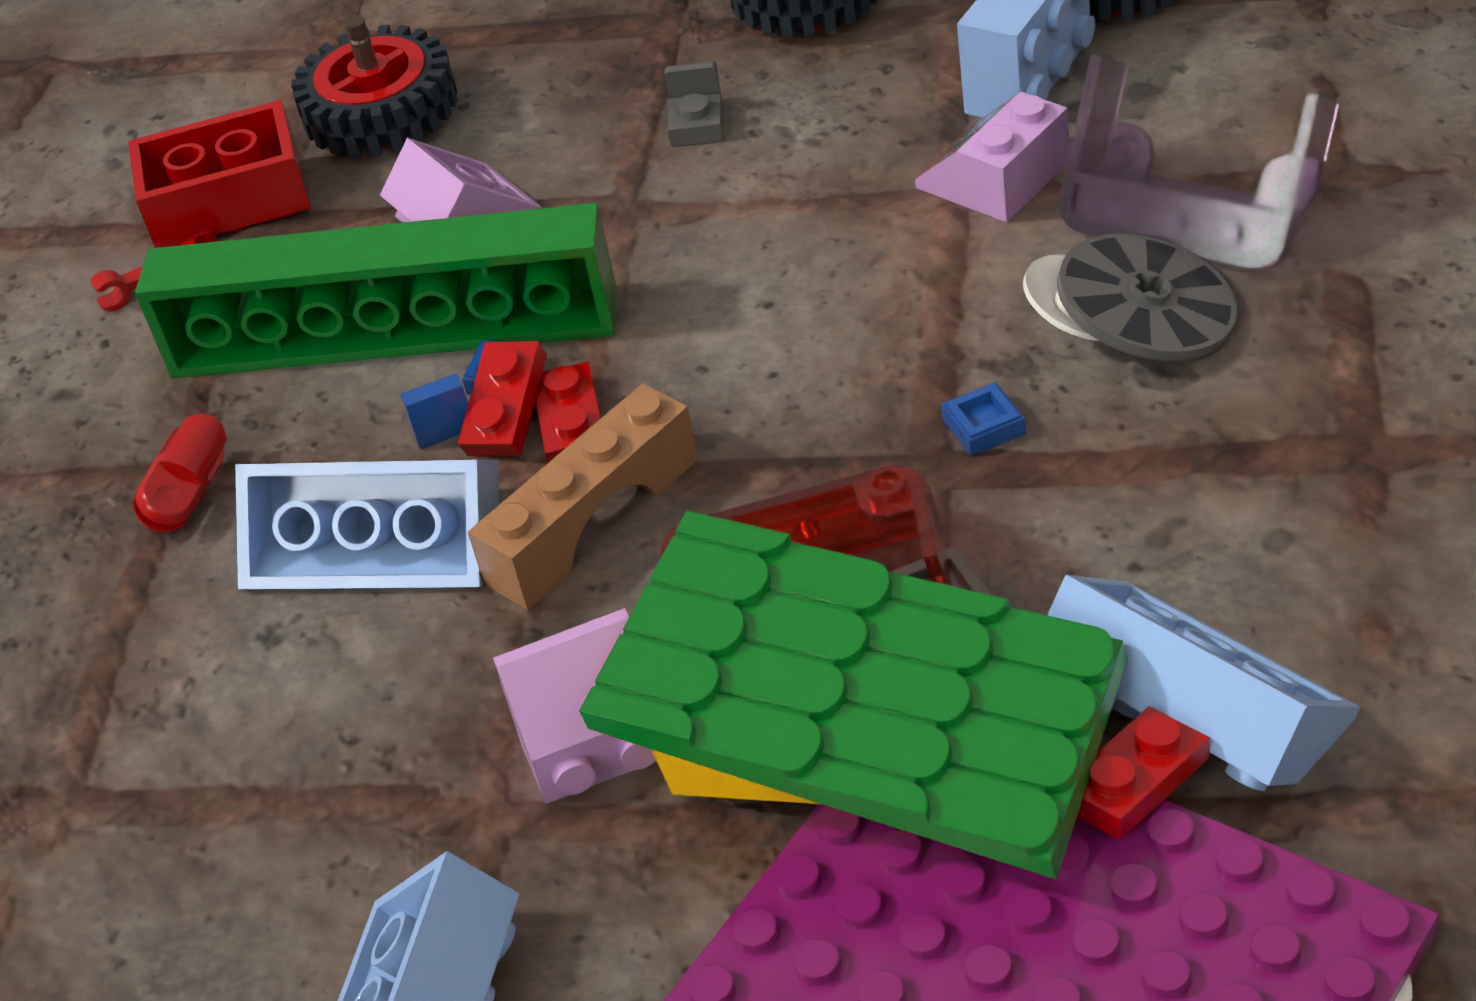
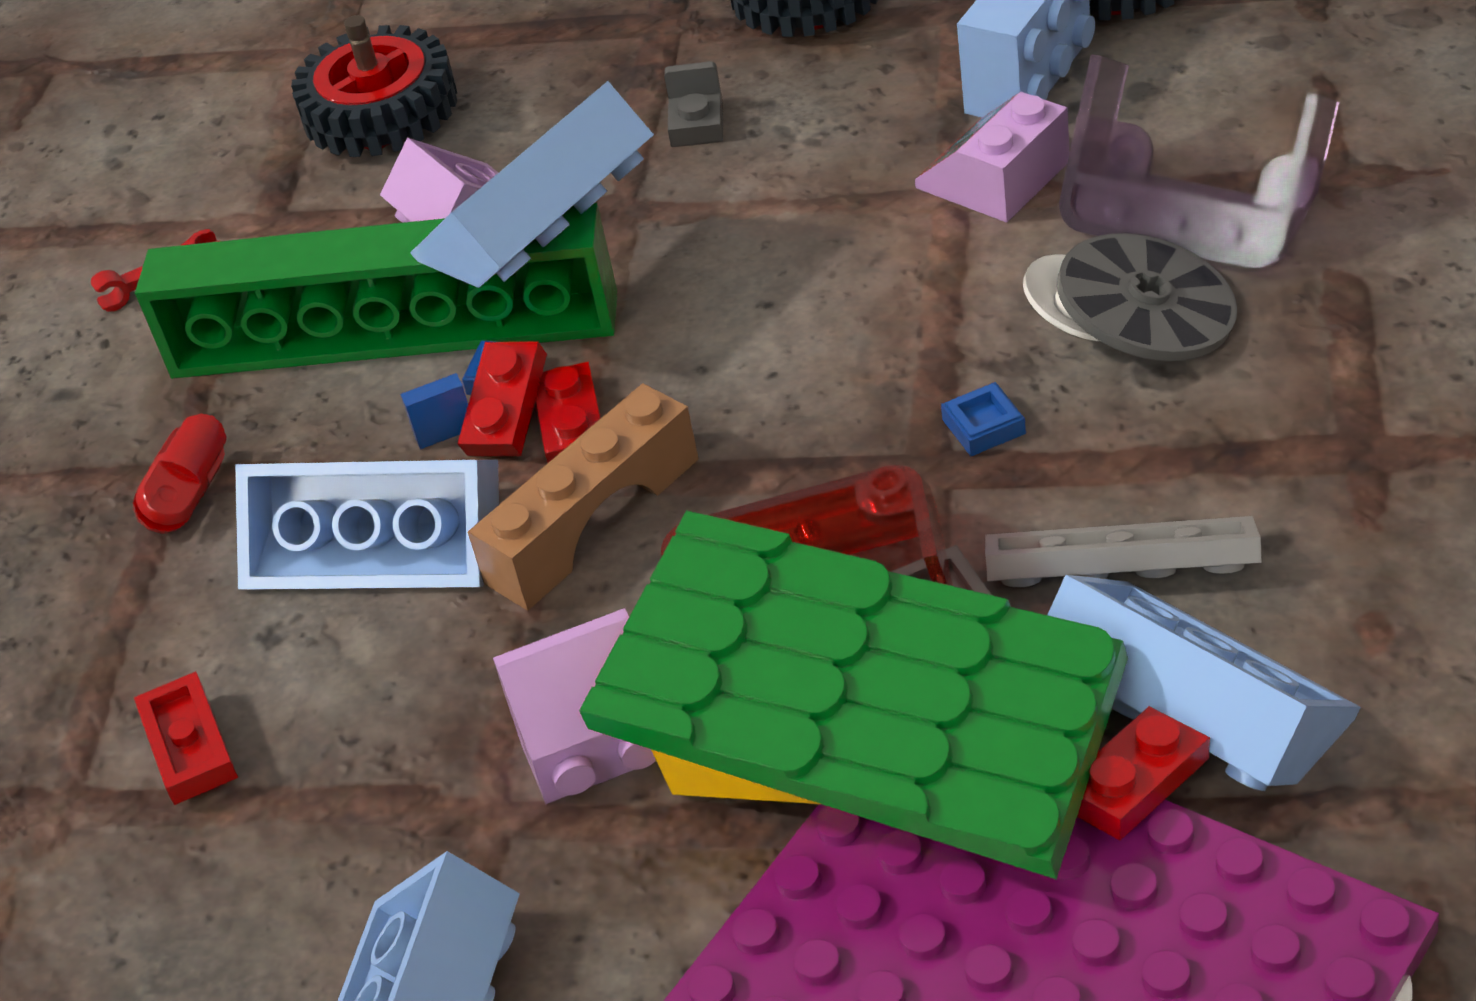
red brick [128,100,311,248] -> none
none -> red plate [133,671,238,805]
none -> light blue slope [410,81,654,288]
none -> light grey plate [985,516,1262,587]

